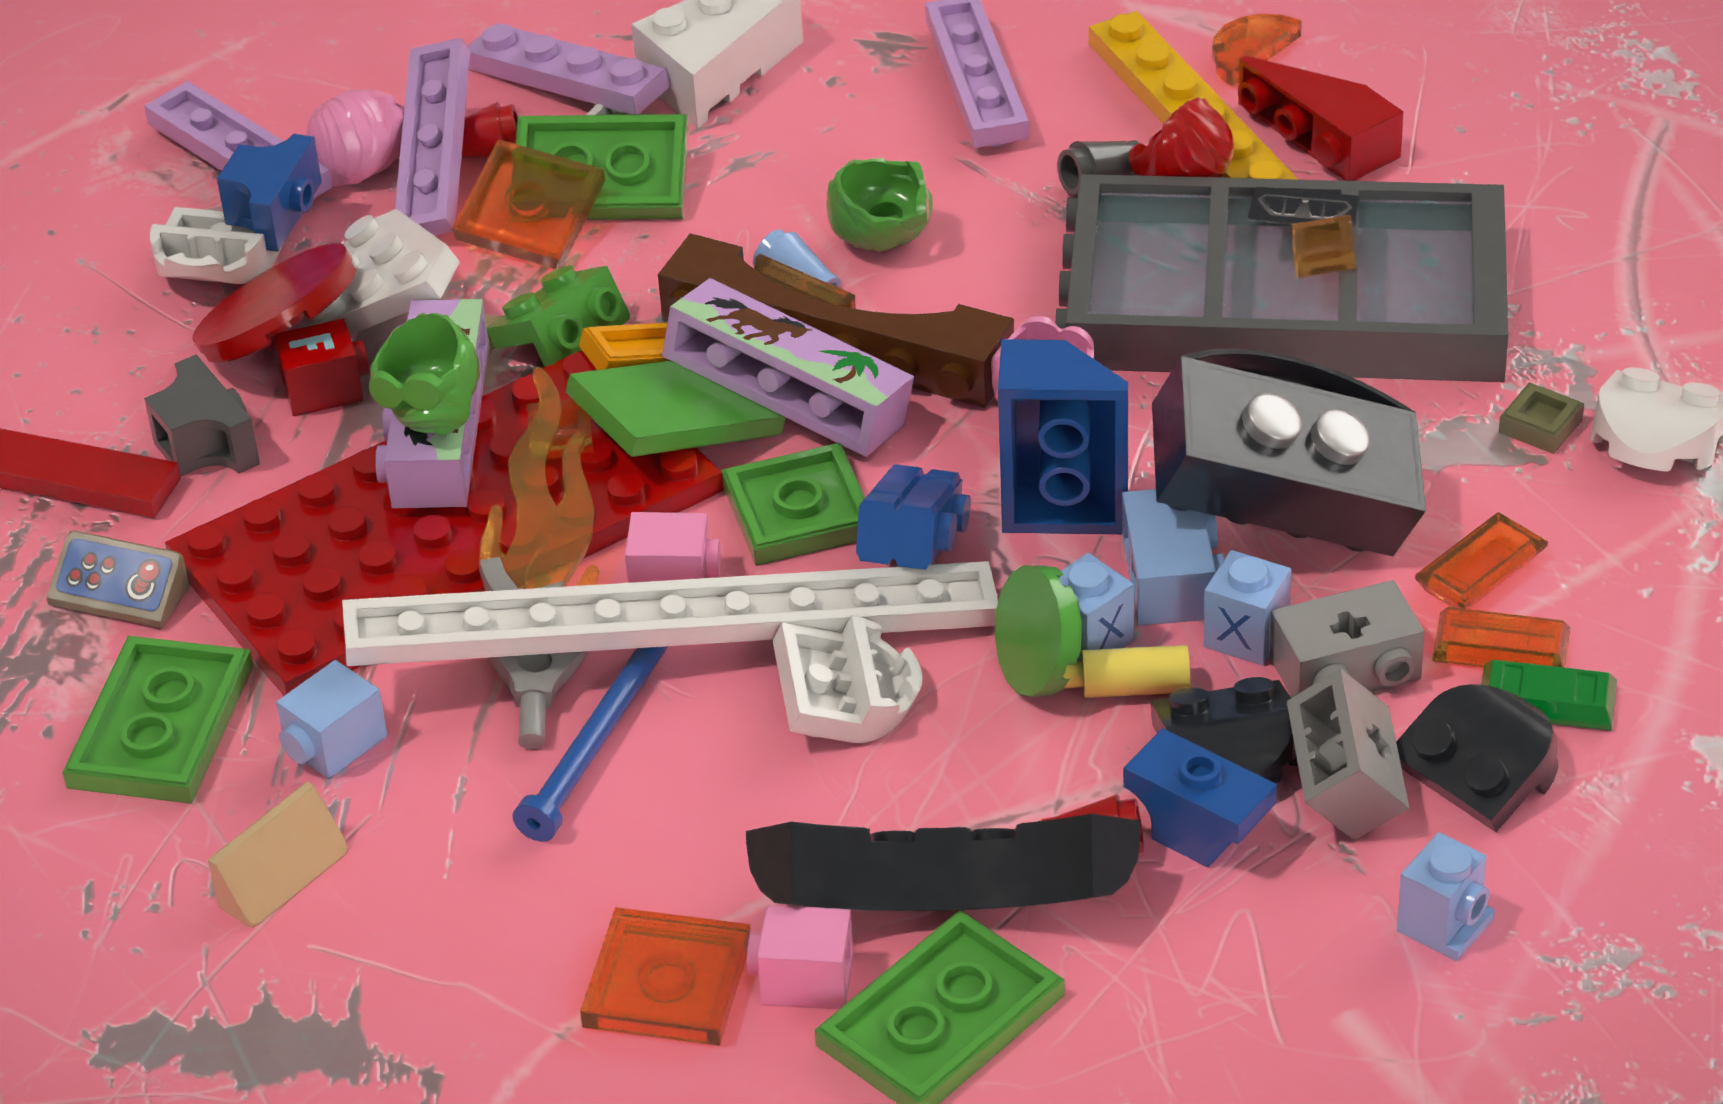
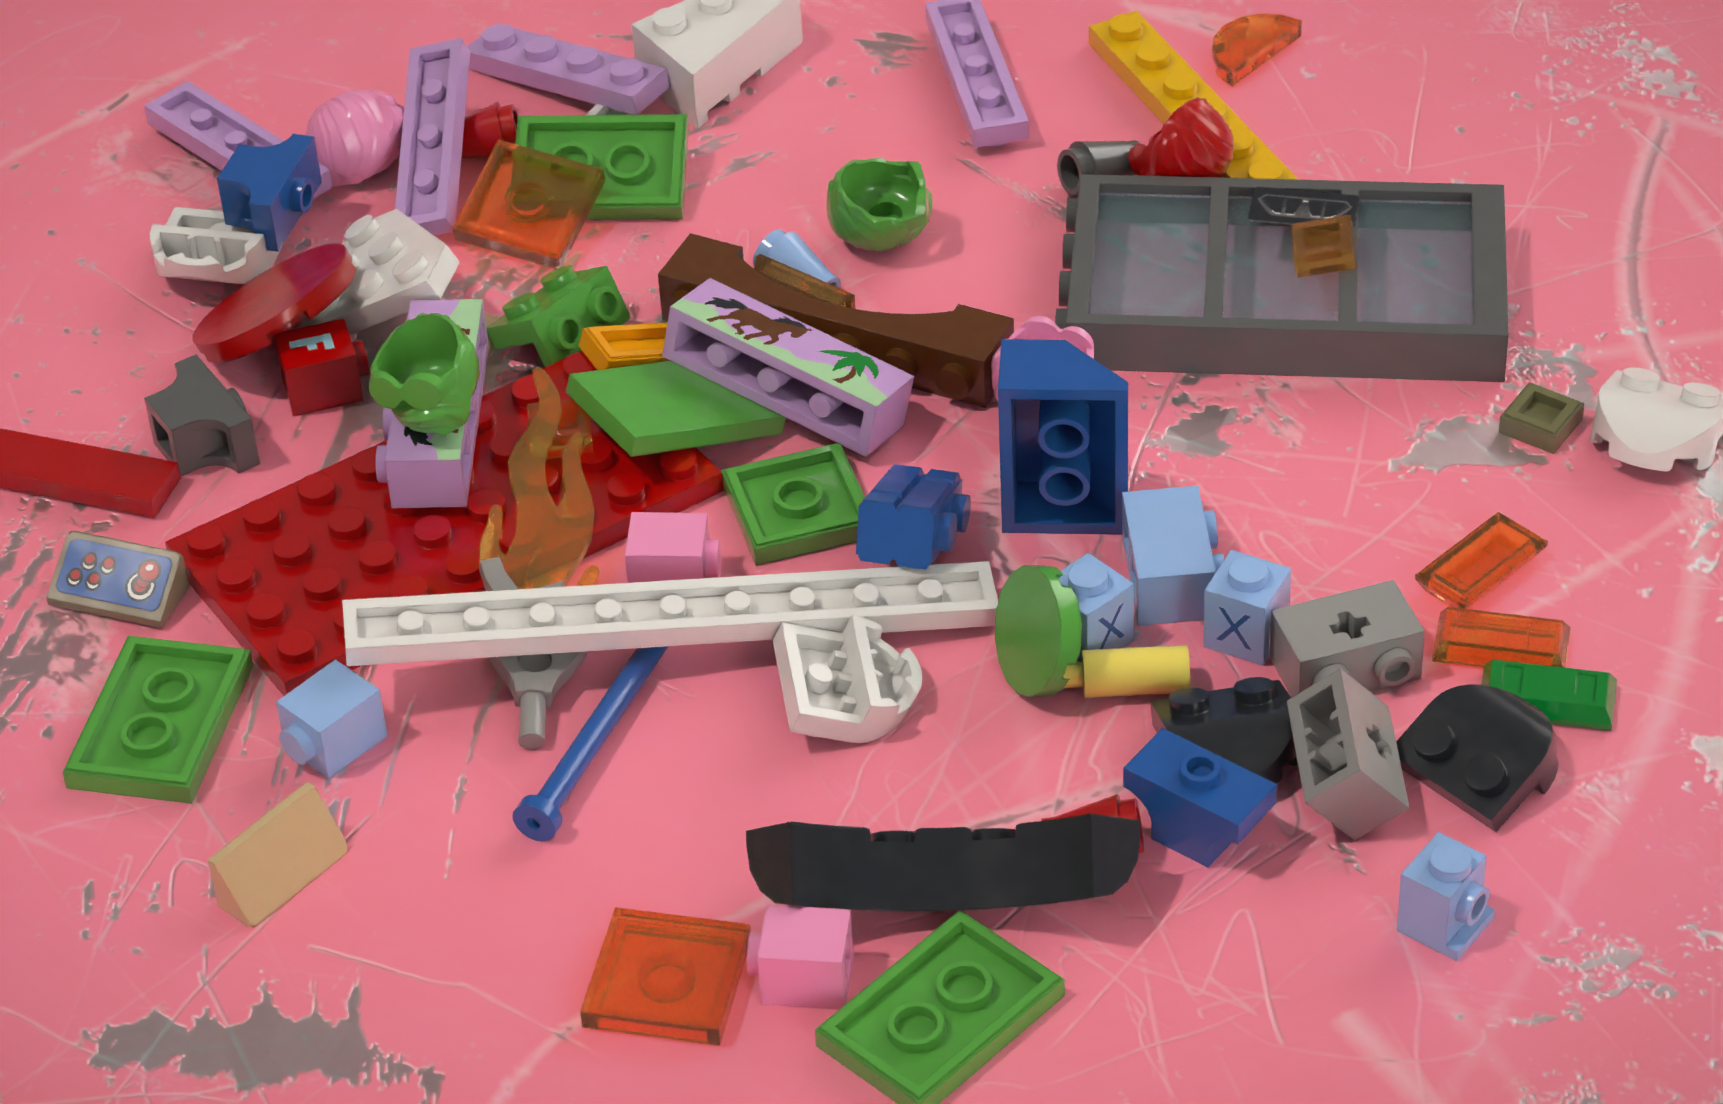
black piece [1152,348,1426,557] -> none
red slope [1237,55,1404,181] -> none

